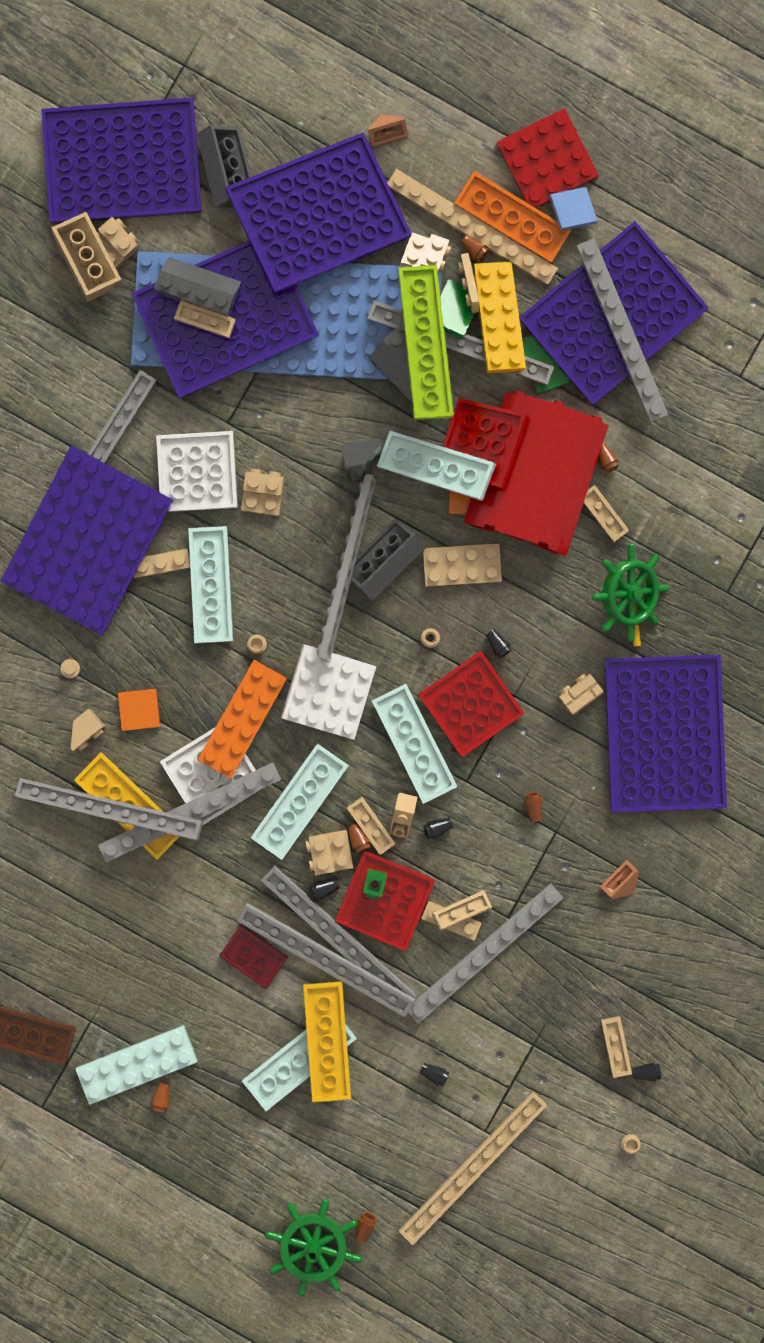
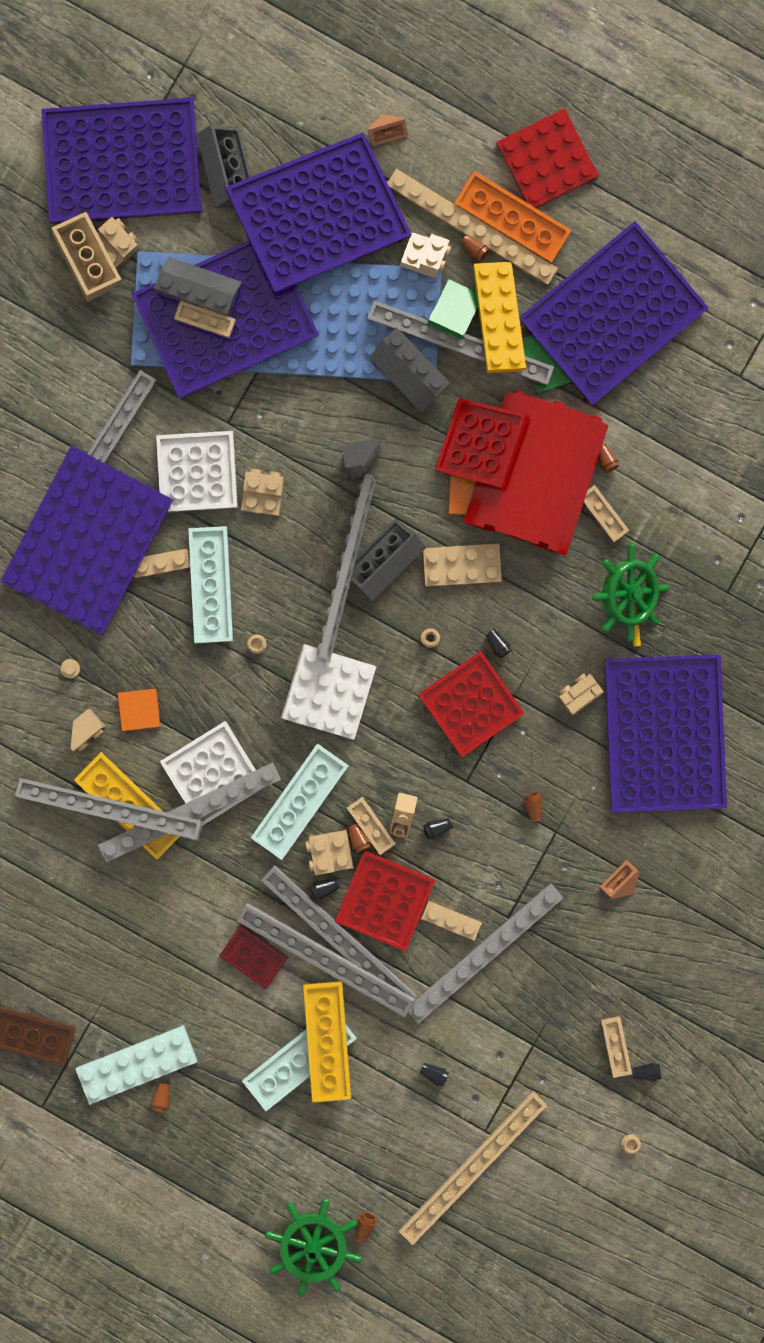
orange plate [197,660,287,779] -> none
green brick [363,868,387,899] -> none
light aqua plate [372,684,457,804] -> none
light aqua plate [377,431,496,501] -> none
lime plate [398,265,454,420] -> none
tan tile [432,890,492,932] -> none
tan plate [458,253,480,313] -> none
medium blue tile [549,187,598,231] -> none
light grey plate [576,238,668,423] -> none

